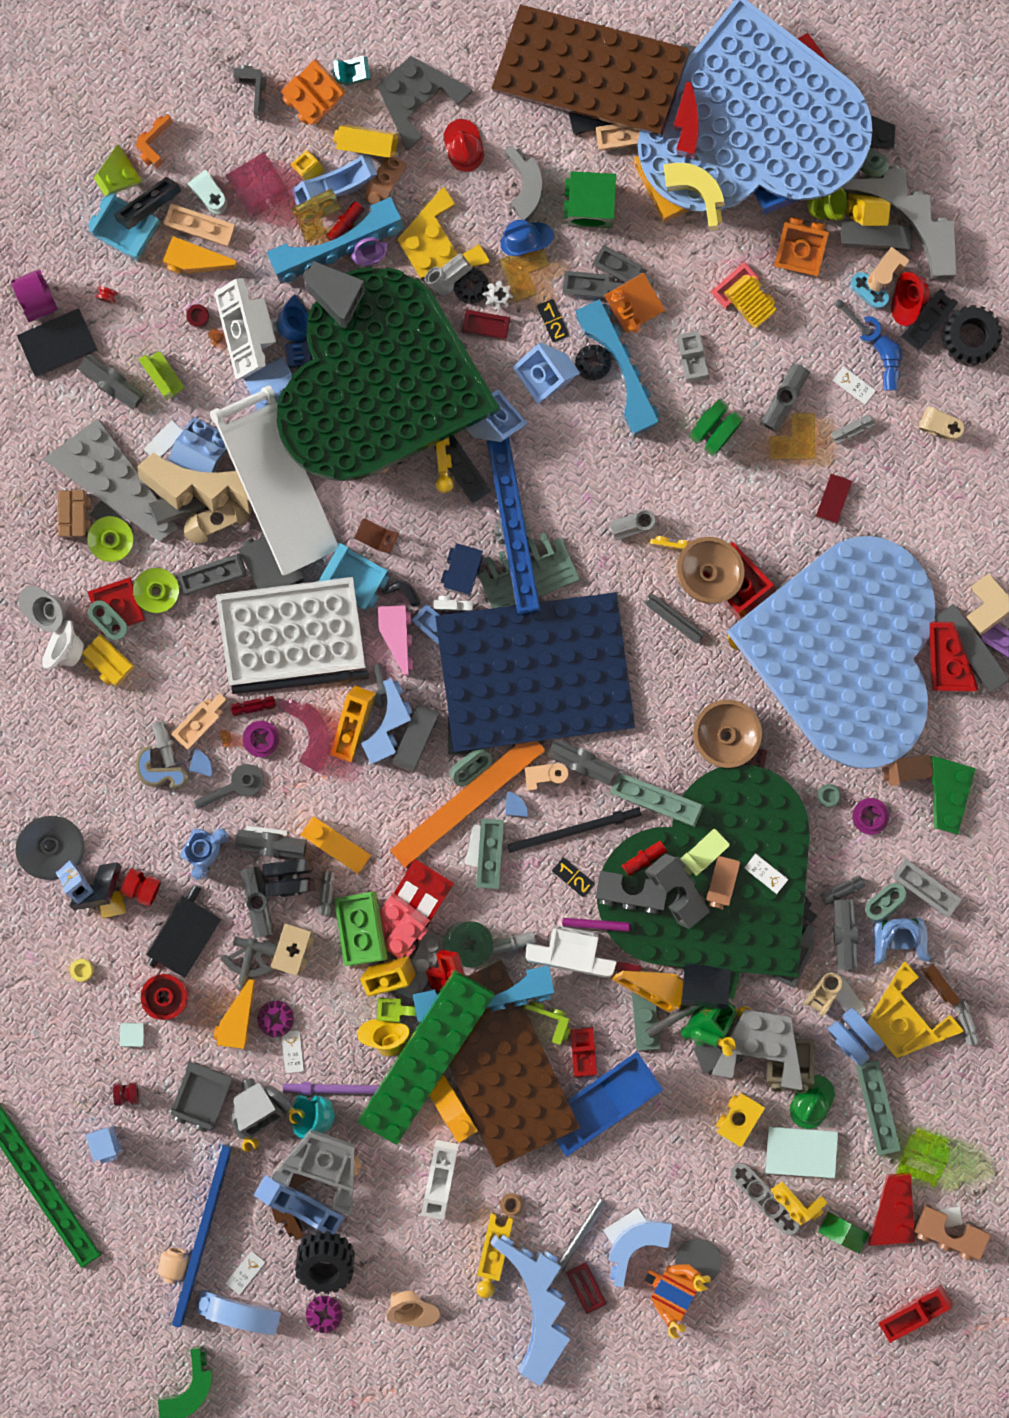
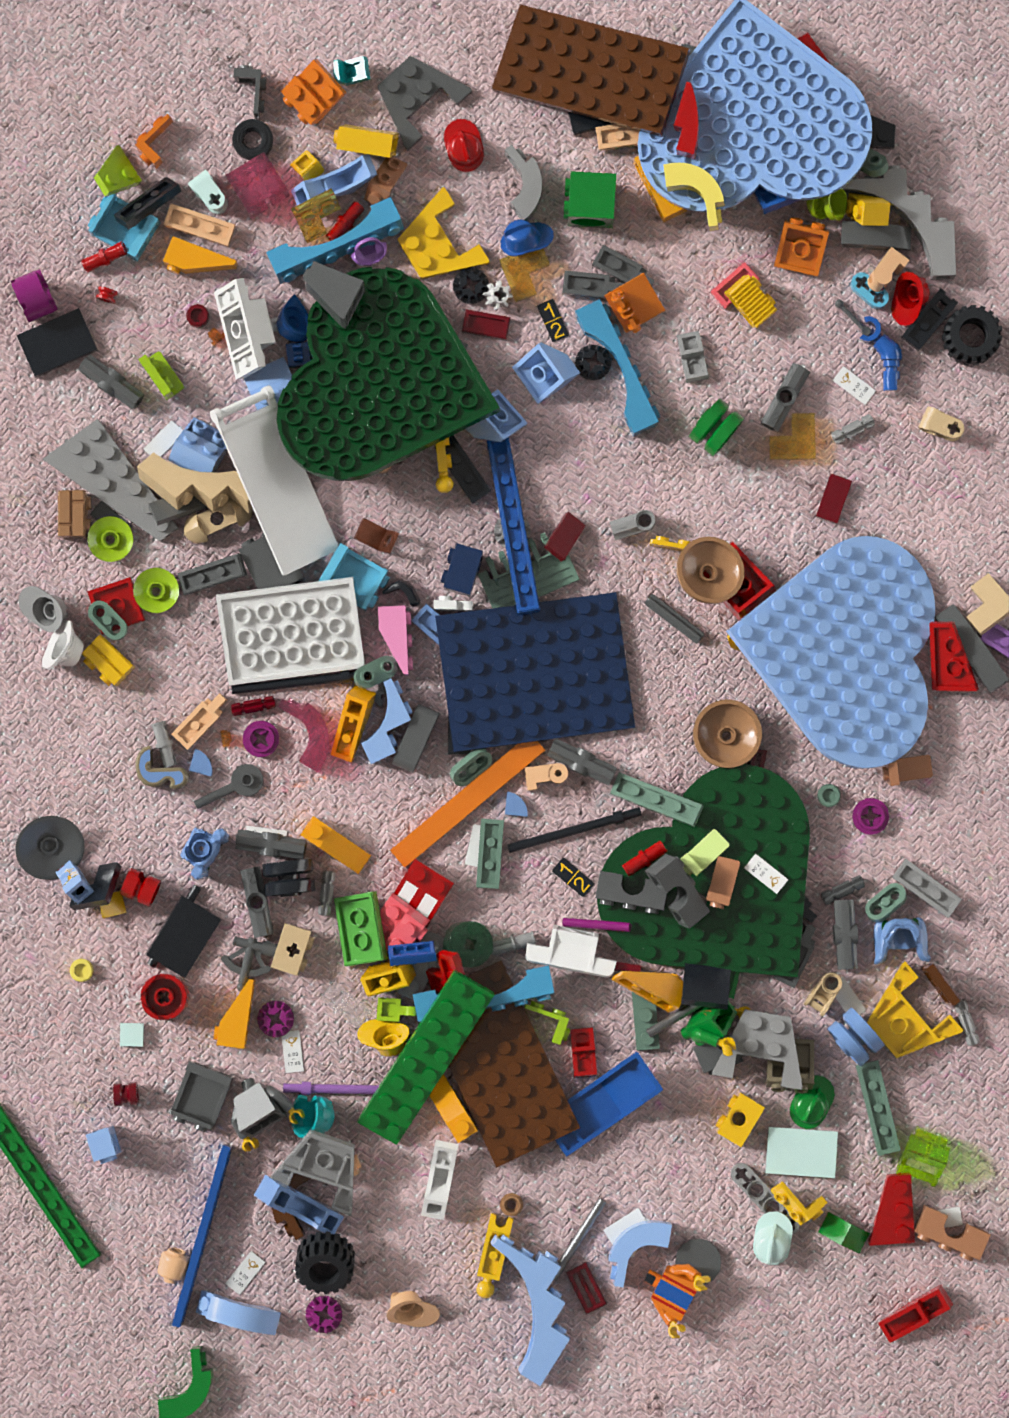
light grey piece [425,253,473,297] -> none
green wing [931,756,976,835] -> none
none -> red pin [82,241,128,273]
none -> black tyre [232,119,273,161]
none -> sand green plate [354,655,398,689]
none -> blue plate [388,941,437,966]
none -> dark red tile [544,512,586,562]
none -> light aqua piece [753,1211,793,1265]

